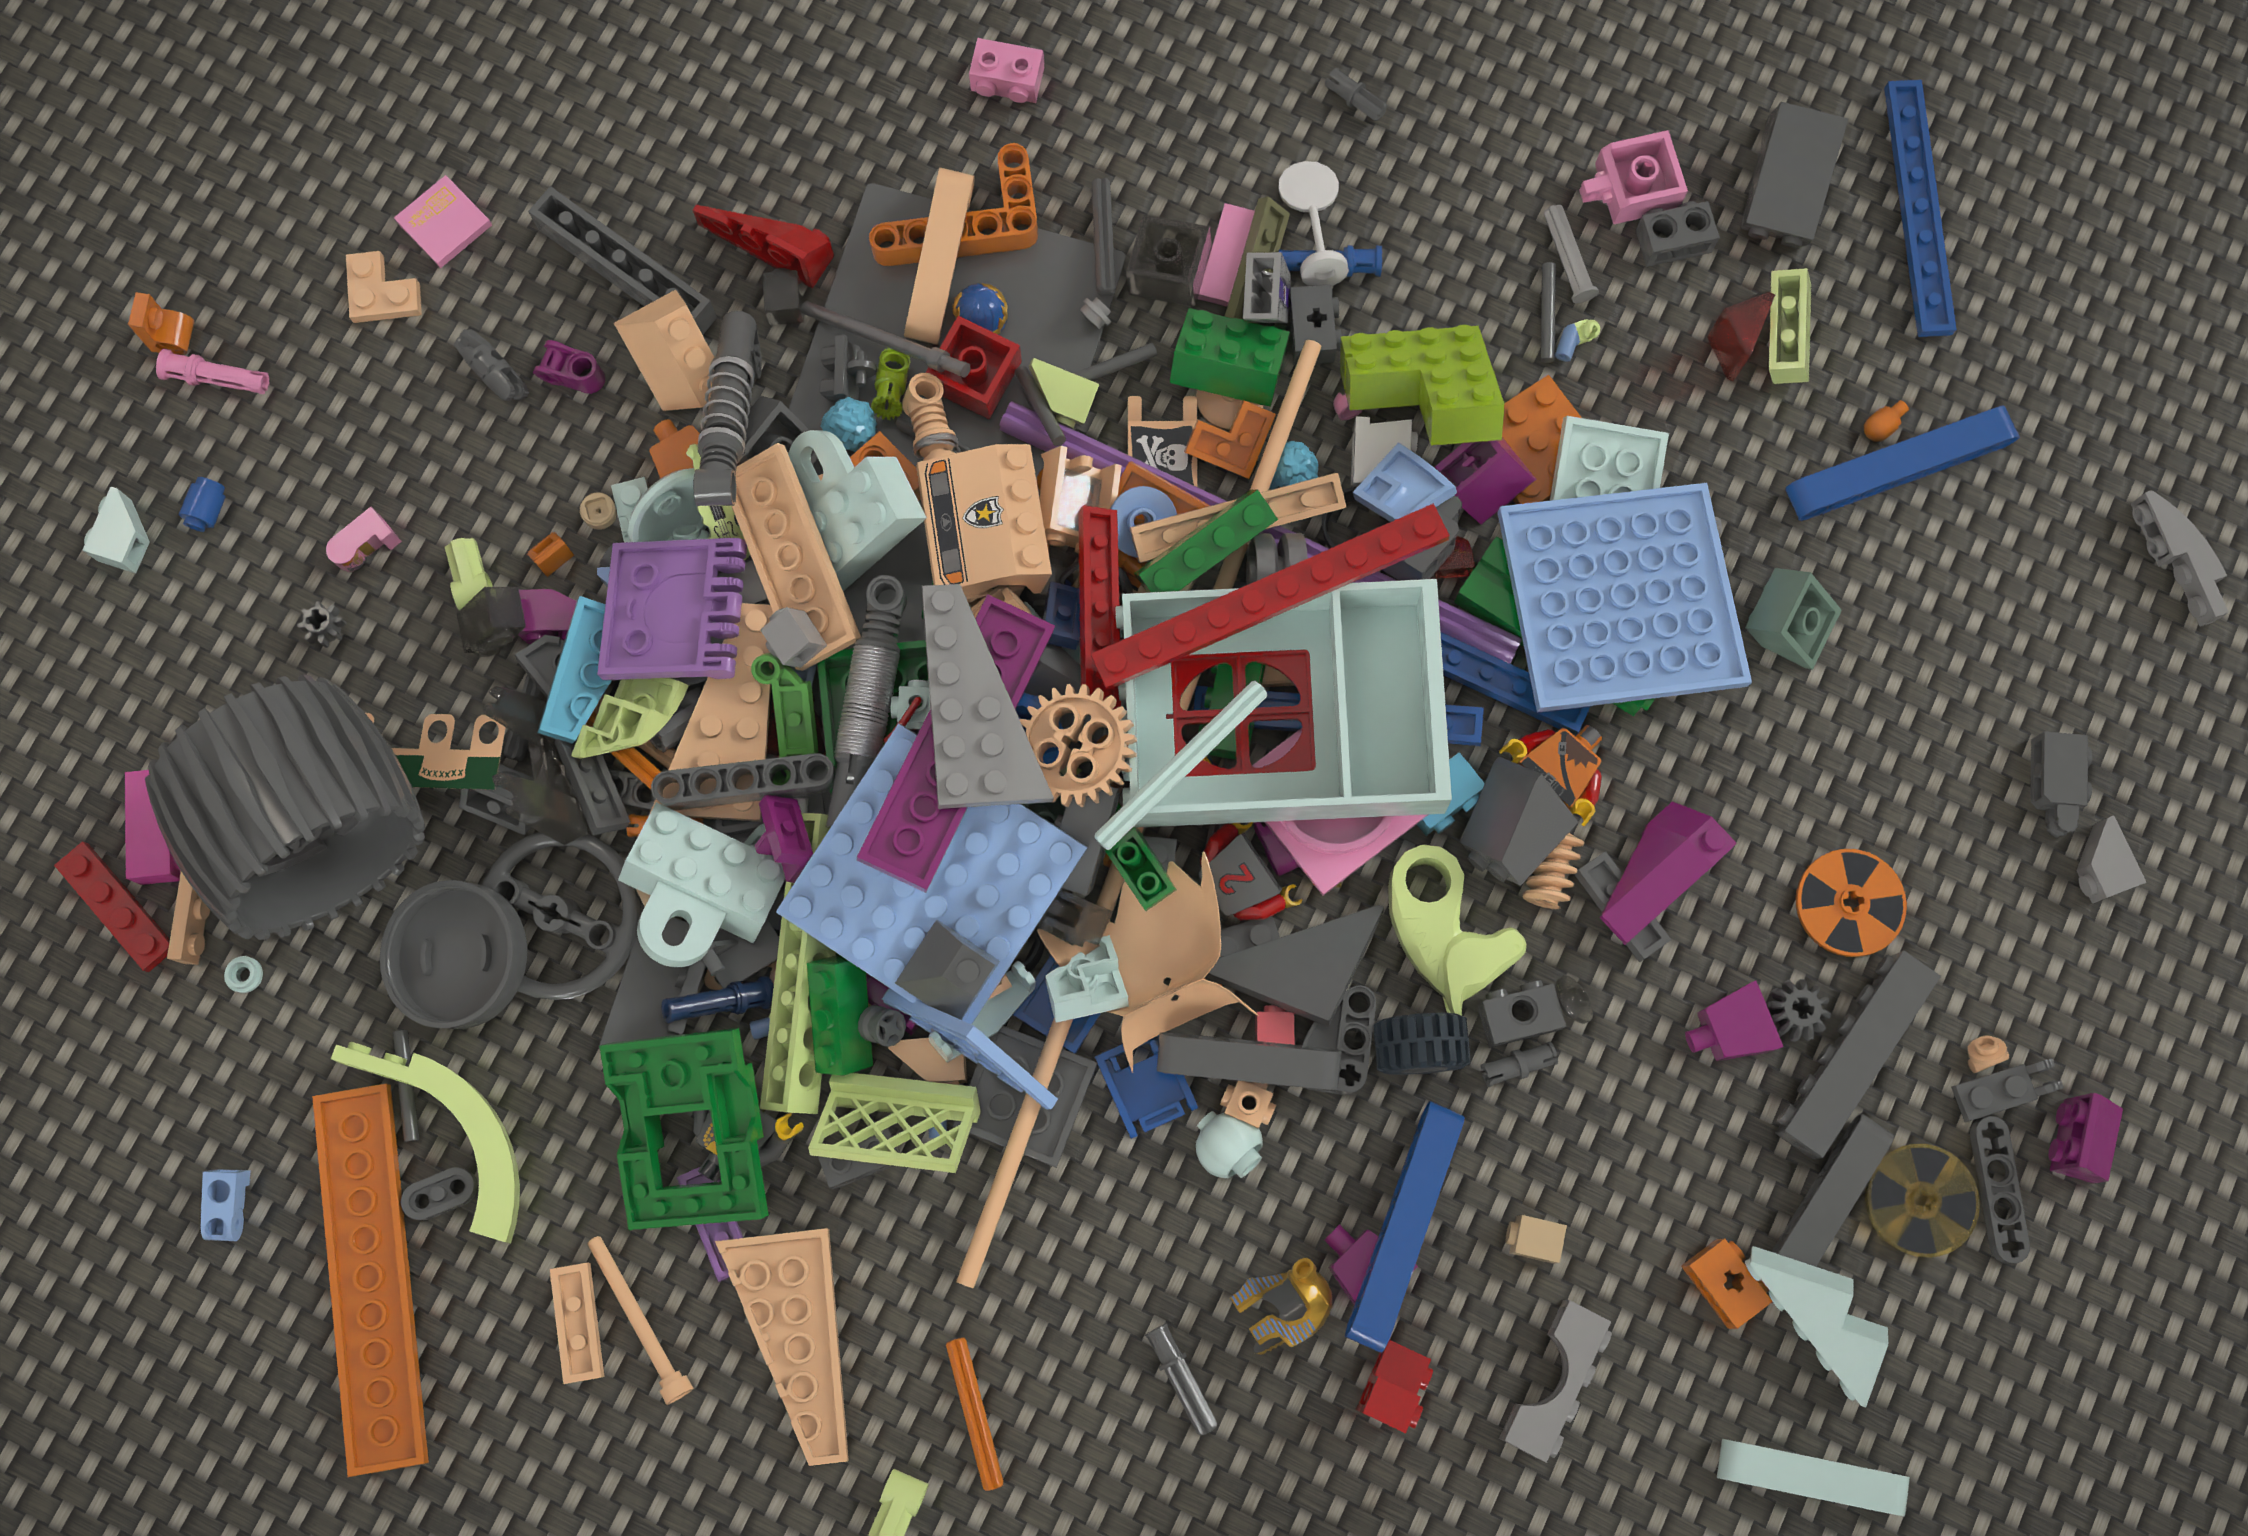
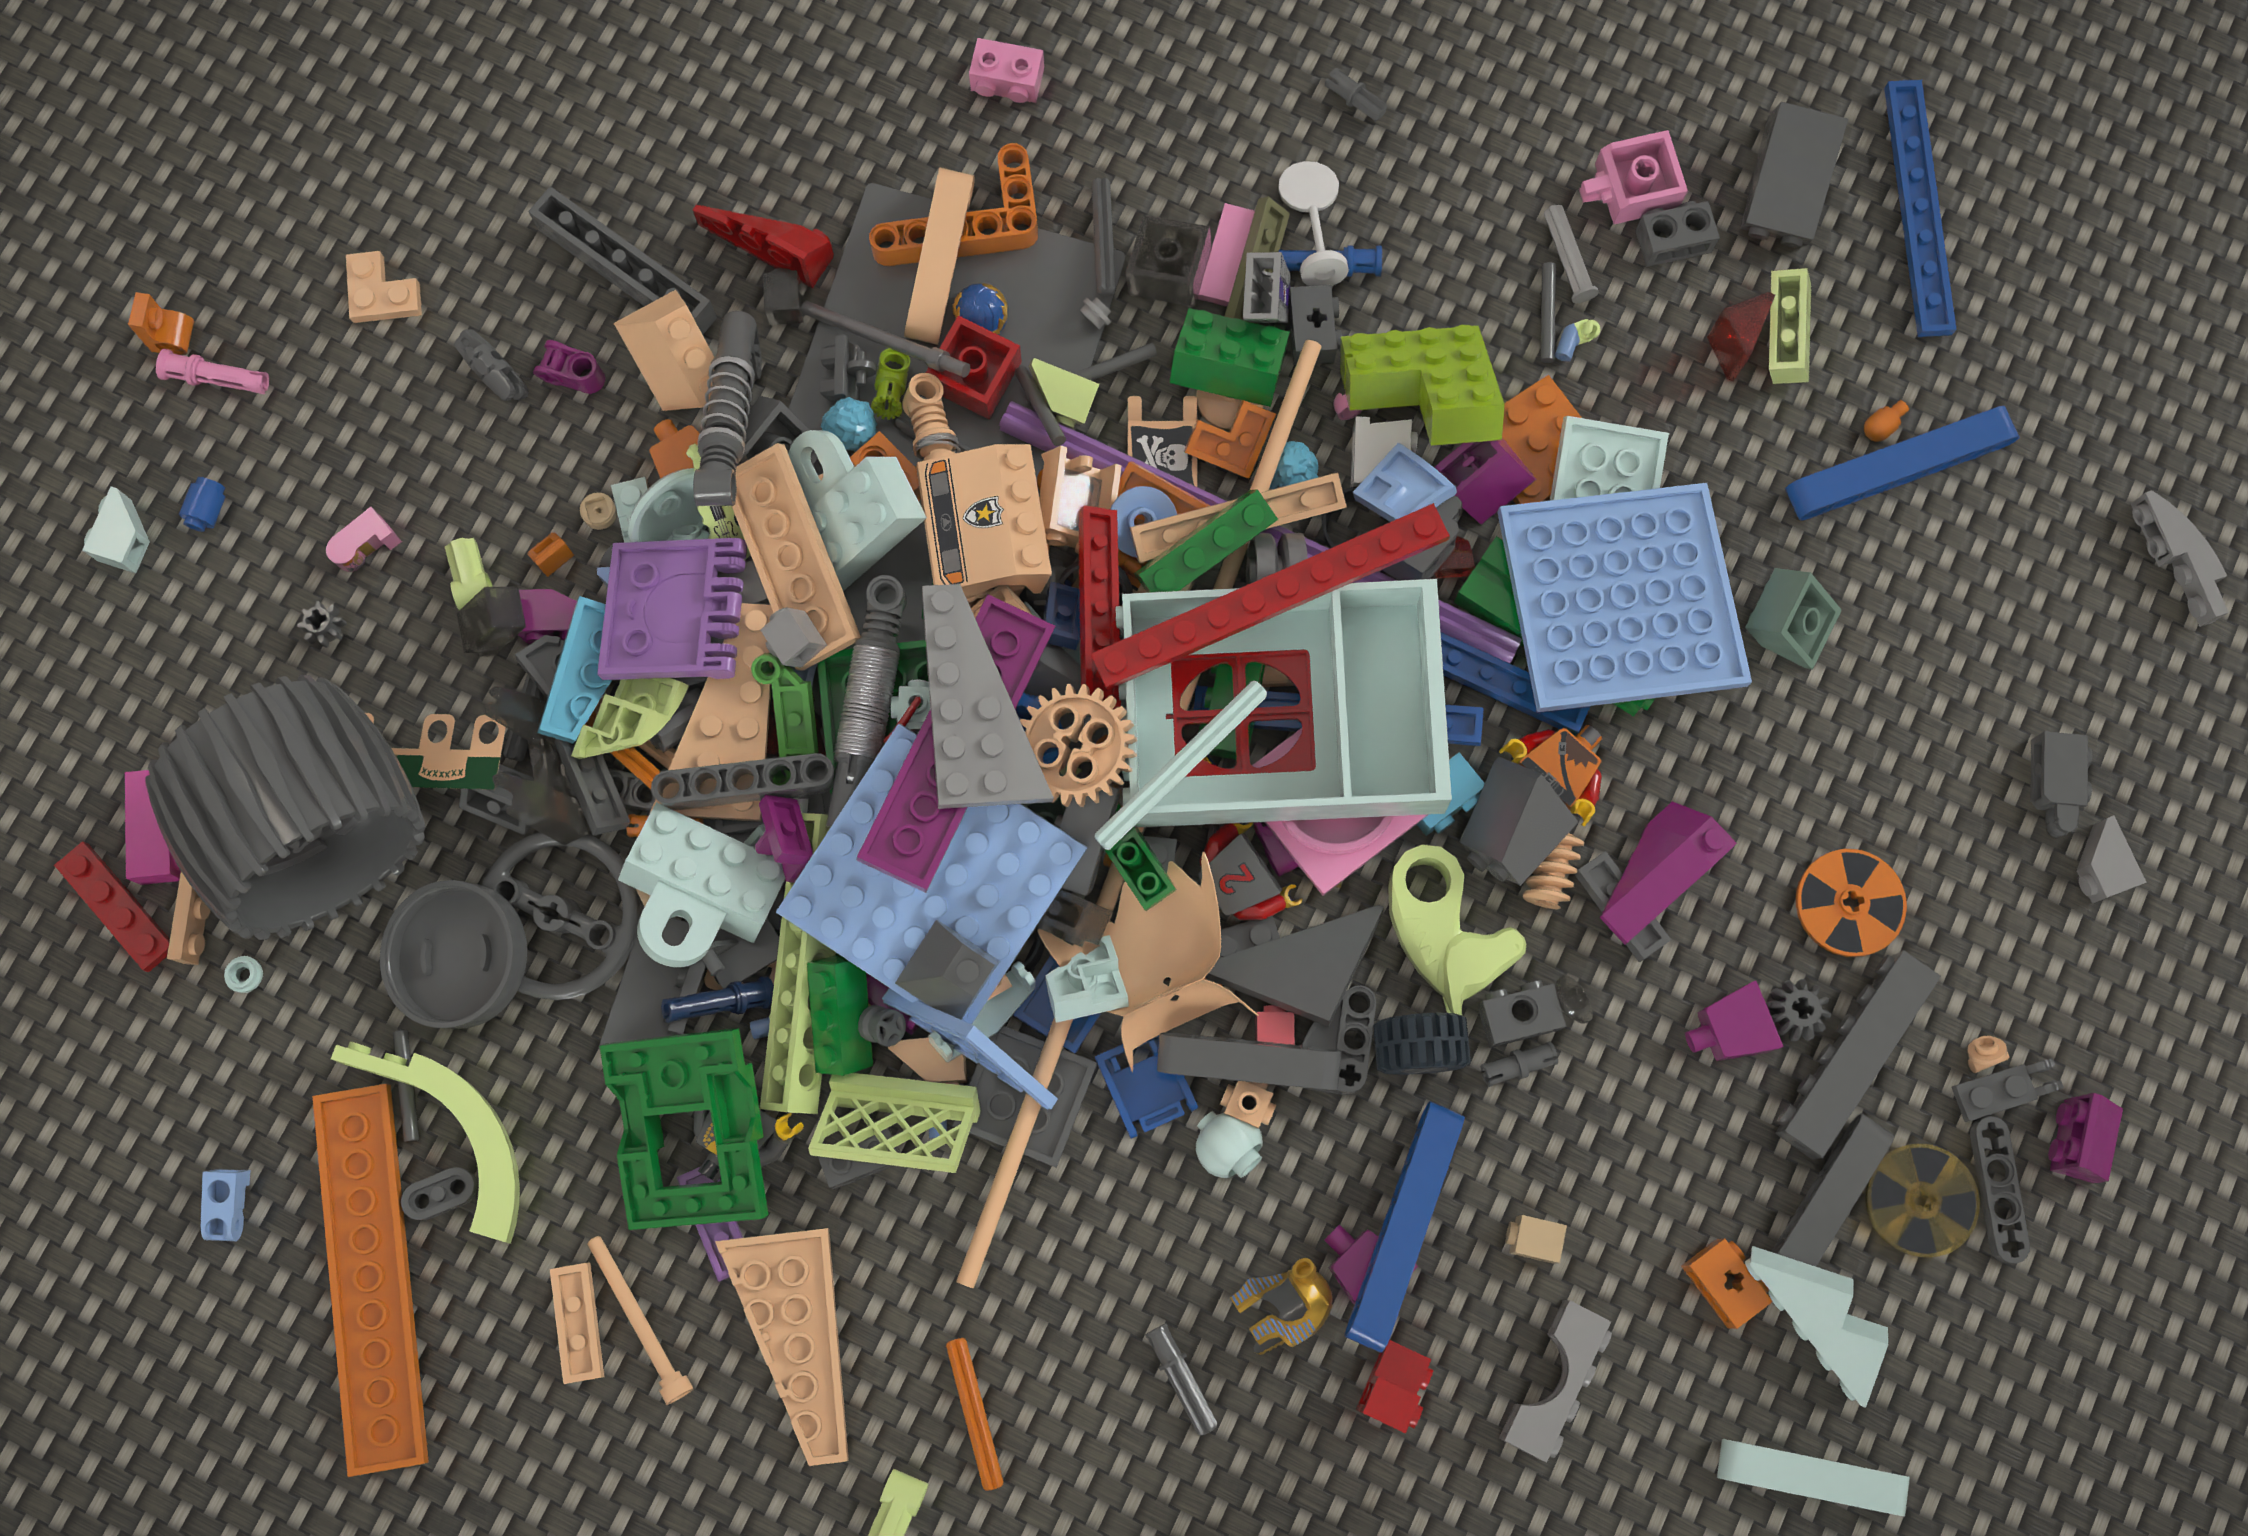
bright pink tile [394,175,492,268] -> none

